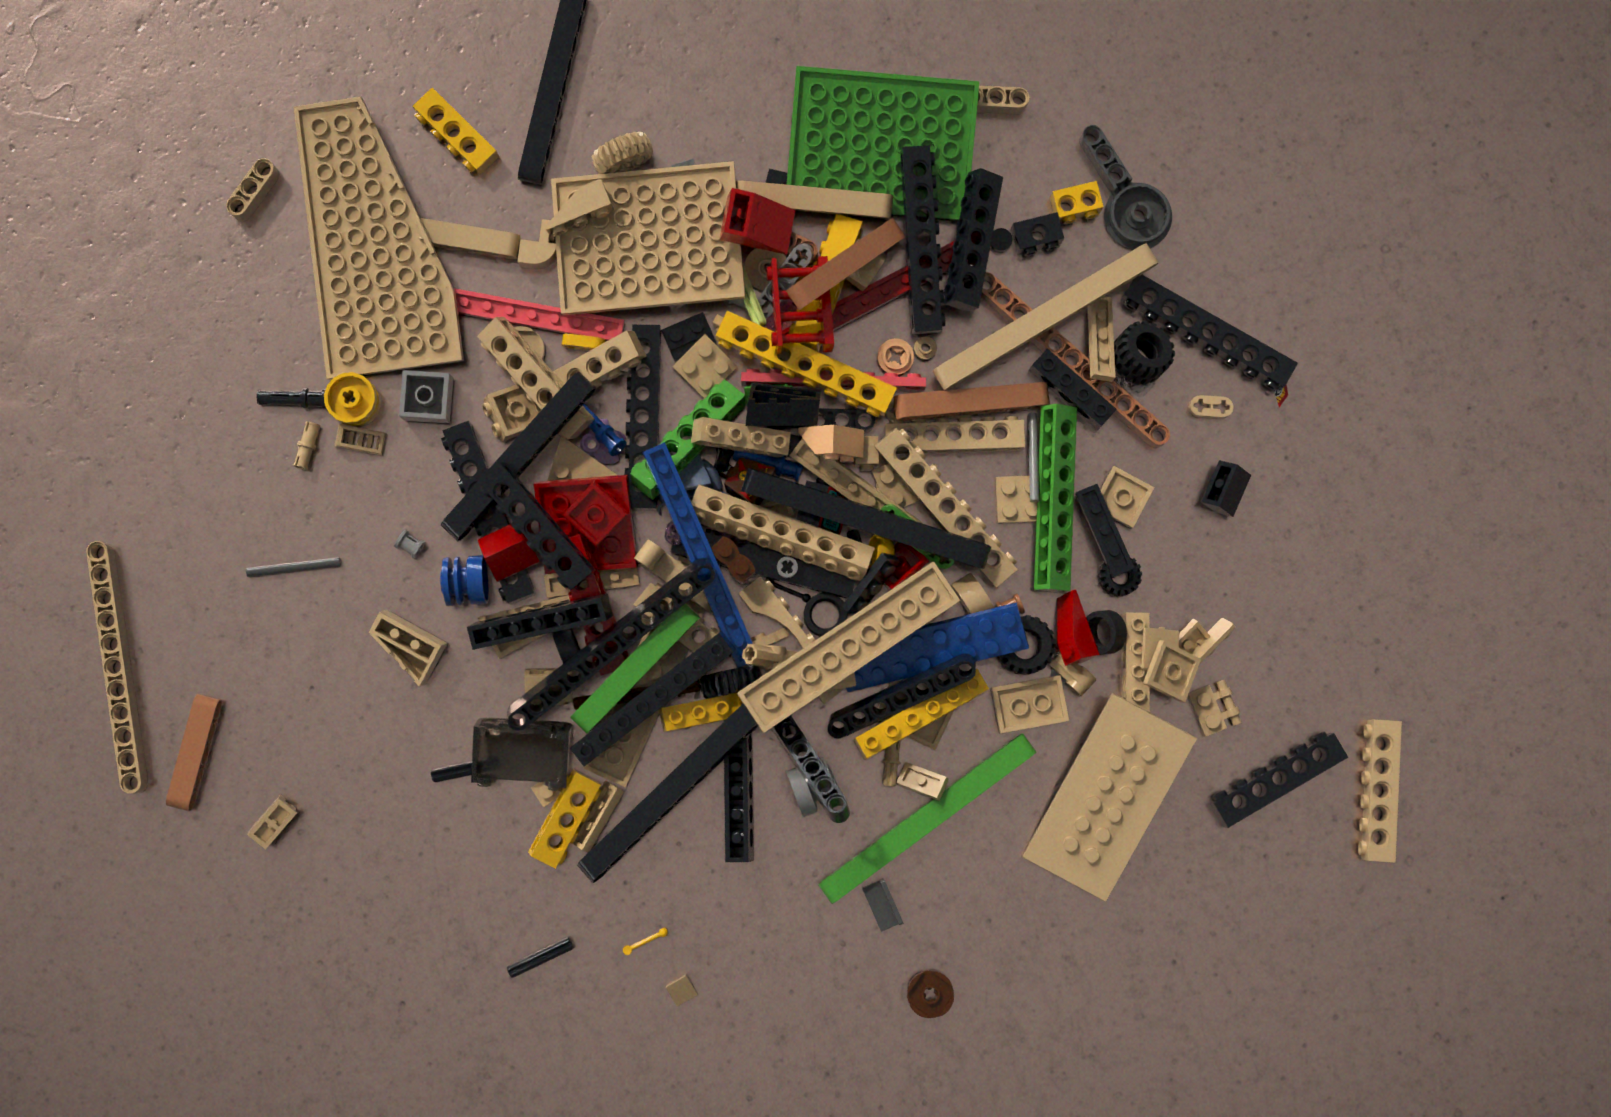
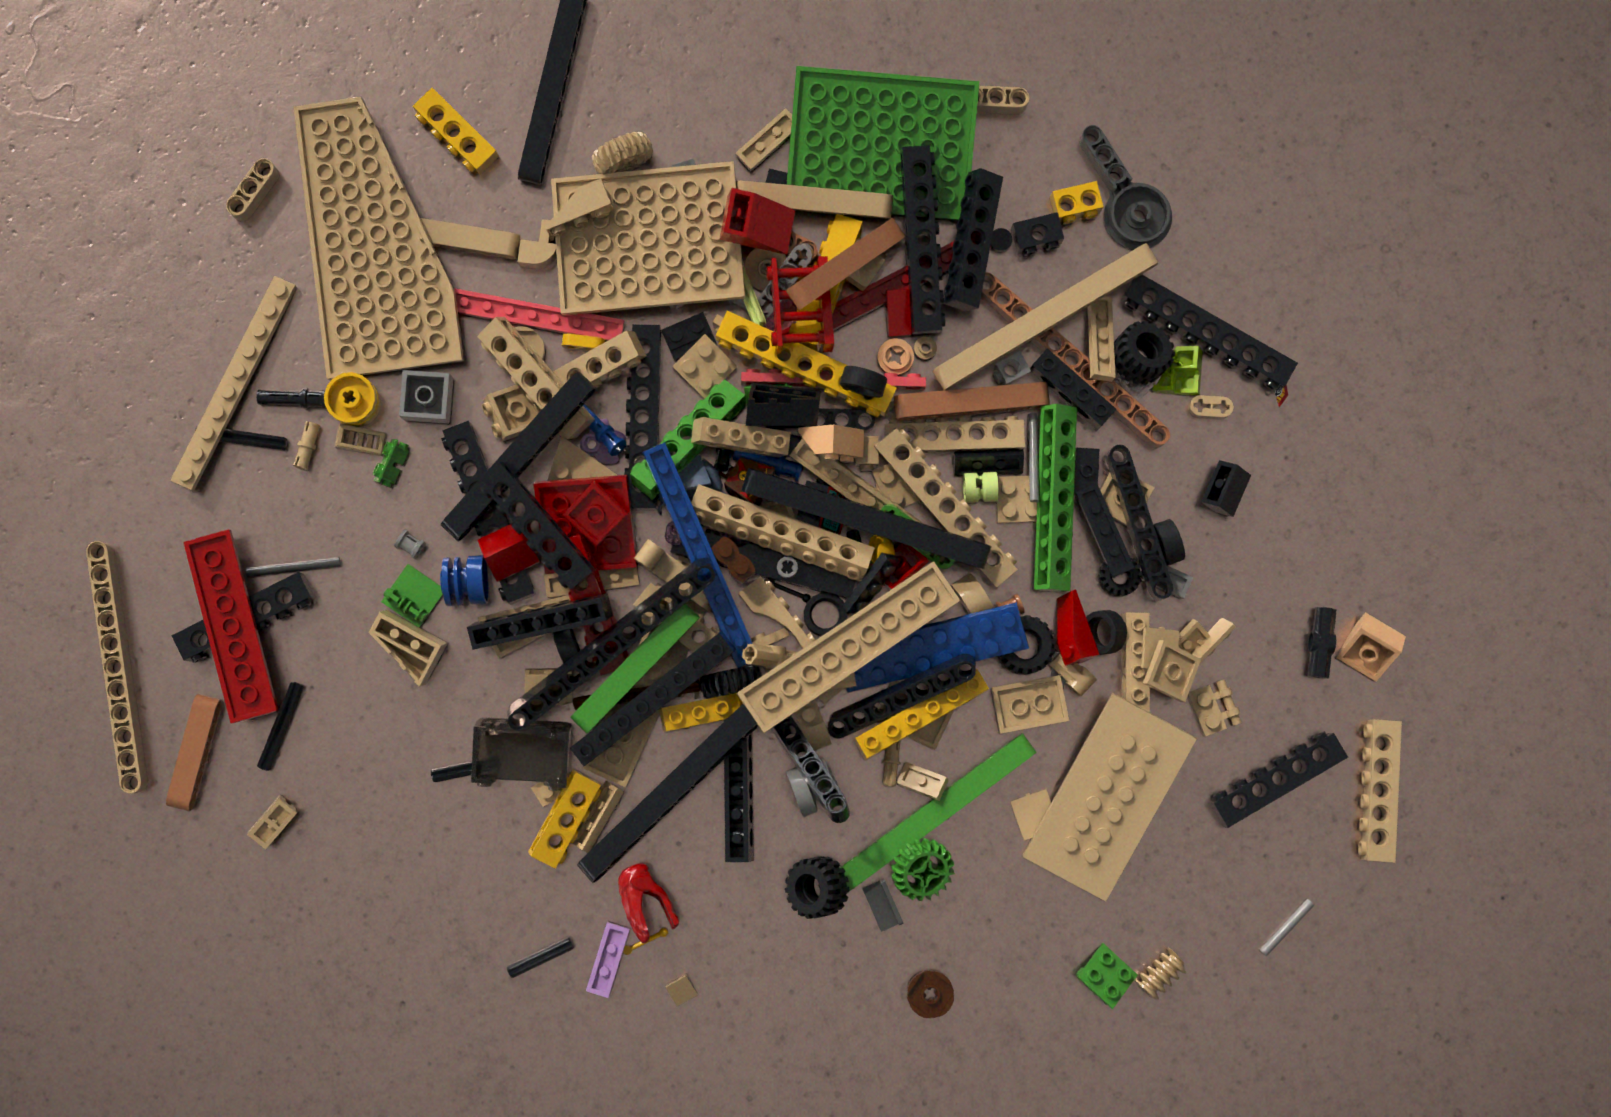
none -> tan plate [170,276,297,492]
none -> black brick [171,572,315,663]
none -> red plate [183,529,279,724]
none -> black axle [195,426,287,450]
none -> black axle [257,682,303,771]
none -> bright green hinge [373,439,409,488]
none -> bright green hinge [381,564,443,628]
none -> lavender plate [586,922,630,998]
none -> red hair [618,863,679,943]
none -> tan plate [735,108,792,171]
none -> black tyre [785,856,850,919]
none -> tan brick [795,700,832,751]
none -> black tyre [840,366,887,398]
none -> red tile [885,288,912,337]
none -> bright green gear [891,838,955,902]
none -> black plate [953,449,1024,476]
none -> yellowish green wheel [963,472,998,503]
none -> light grey brick [993,351,1031,385]
none -> tan piece [1010,789,1051,840]
none -> black plate [1074,447,1100,494]
none -> bright green hinge [1076,943,1138,1009]
none -> black beam [1106,445,1173,600]
none -> tan piece [1134,947,1186,1000]
none -> light grey plate [1141,561,1193,599]
none -> lime slope [1152,346,1203,395]
none -> black tyre [1154,519,1185,566]
none -> light grey bar [1260,899,1314,956]
none -> black piece [1308,607,1337,679]
none -> light nougat slope [1336,612,1406,681]

